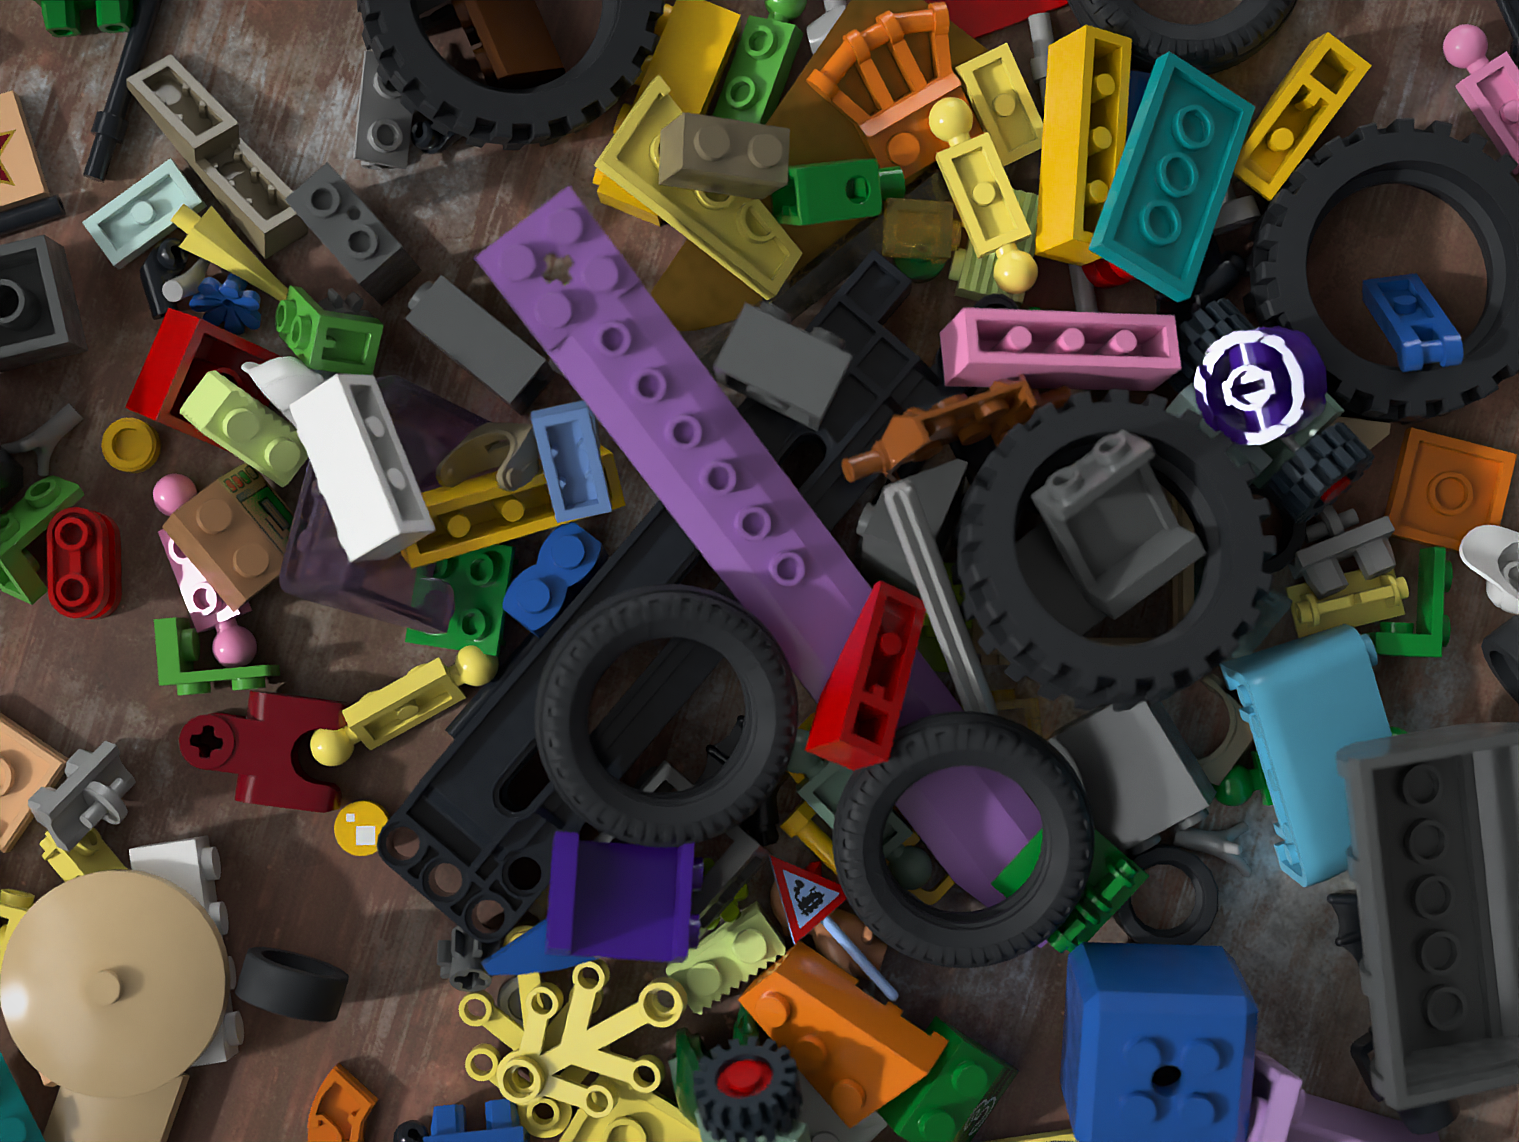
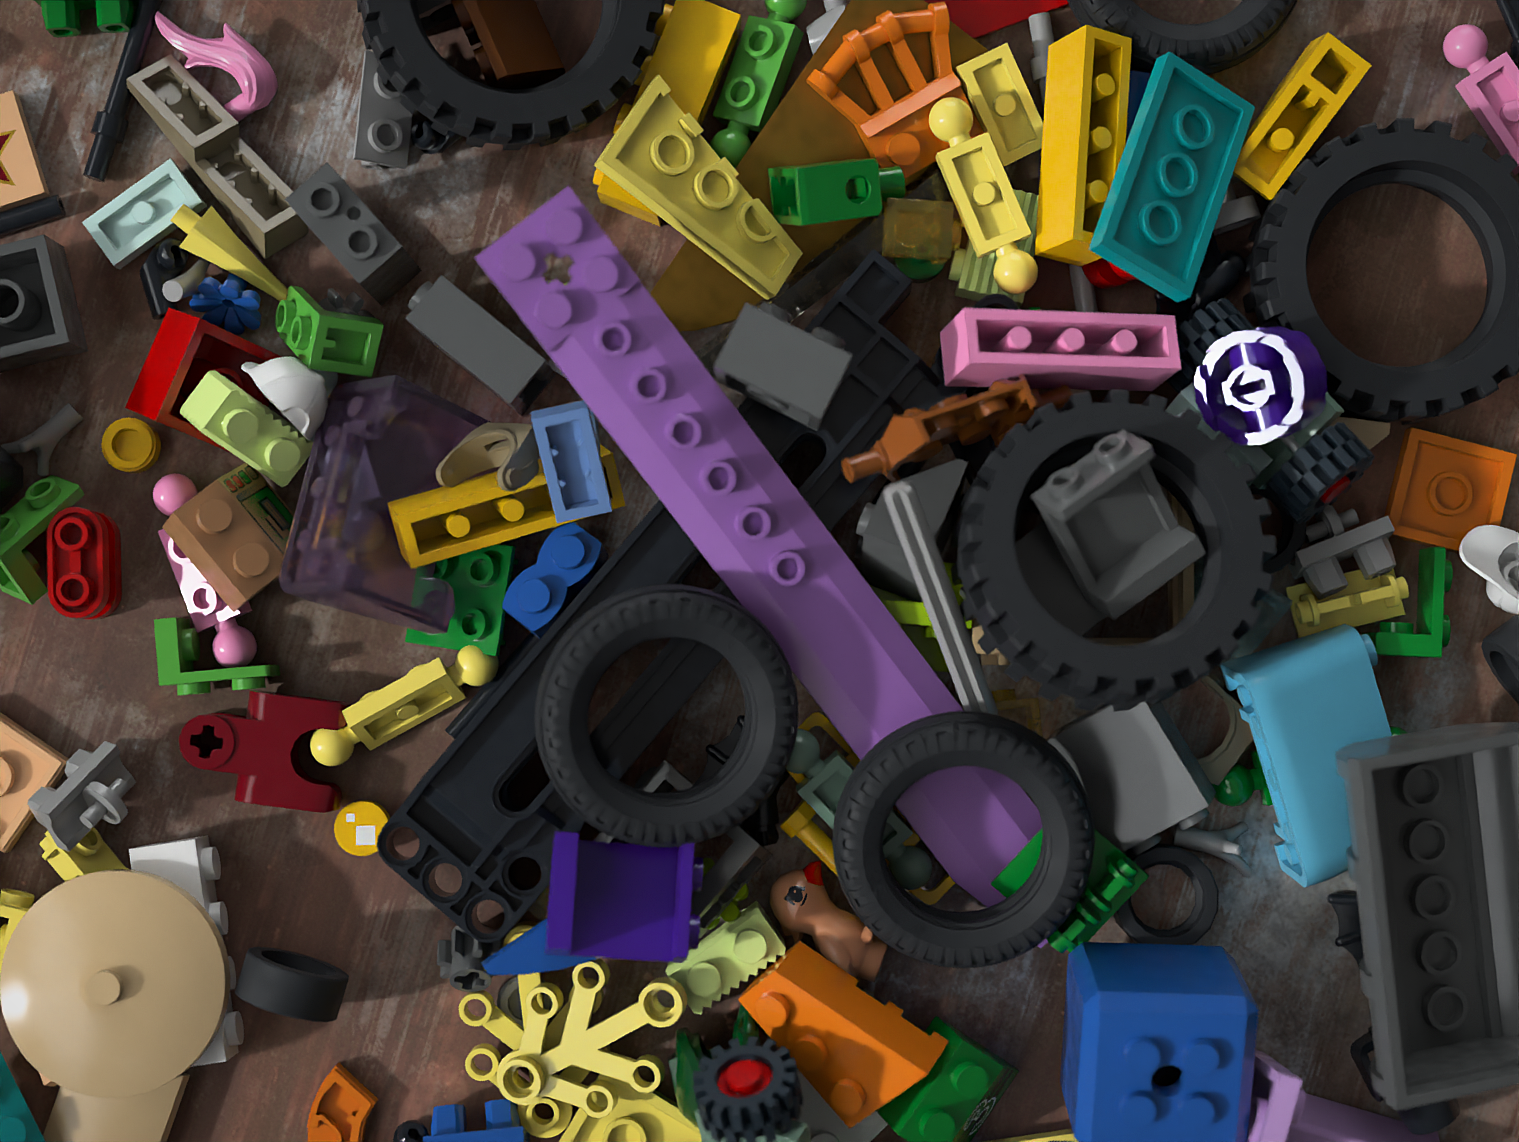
white brick [289,374,436,562] -> none
dark tan brick [658,112,790,200] -> none
piece [769,855,898,1001] -> none
red slope [805,581,926,771] -> none
blue plate [1362,273,1463,372] -> none
none -> bright pink piece [155,11,278,122]

